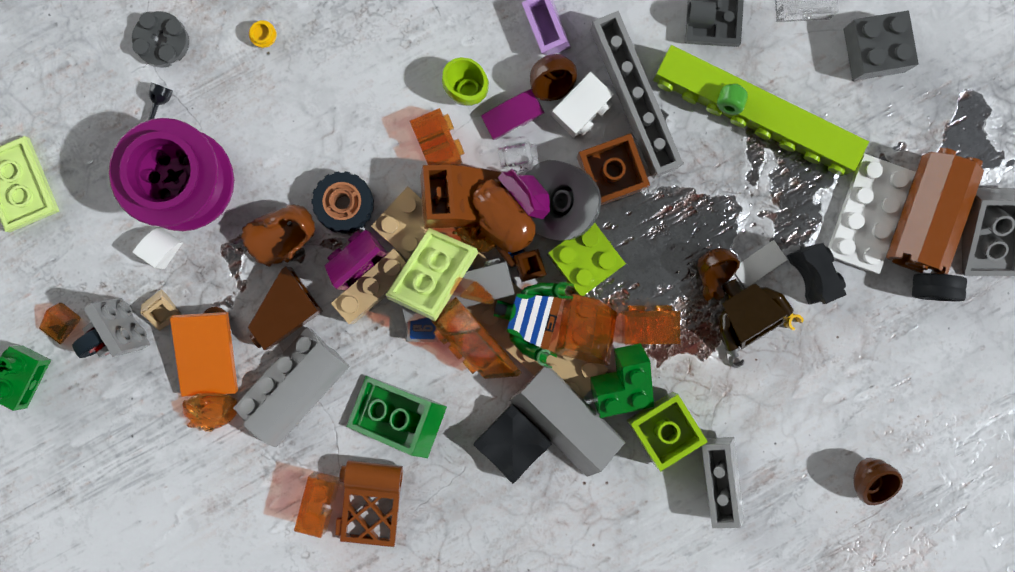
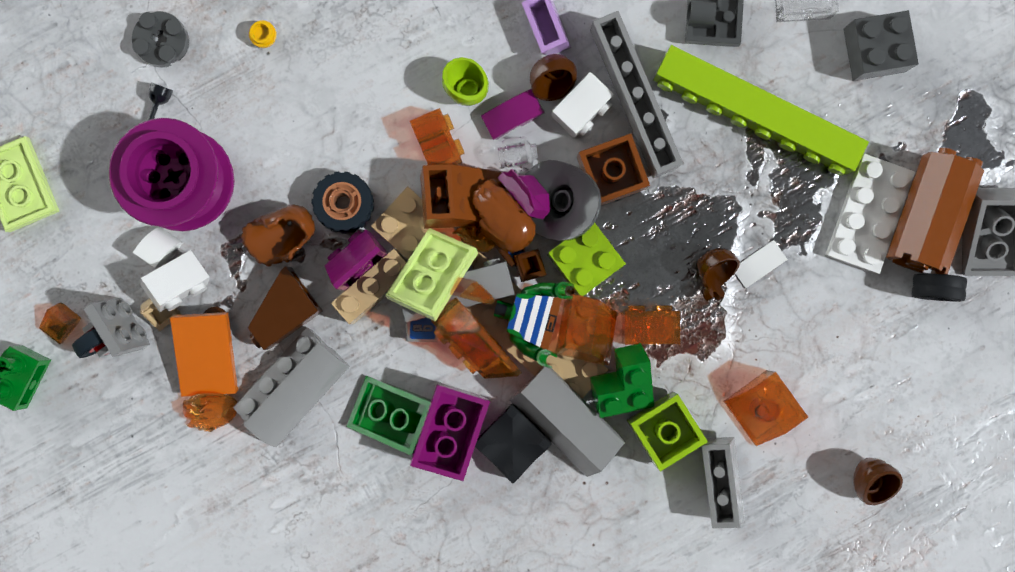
clear orange brick [294,471,340,538] -> none
dark orange piece [335,460,403,547] -> none
bright green piece [717,84,748,115] -> none
dark brown torso [719,279,804,368] -> none
black brick [787,243,847,305] -> none
none -> white brick [141,250,209,312]
none -> magenta slope [410,384,490,481]
none -> clear orange slope [723,370,808,446]

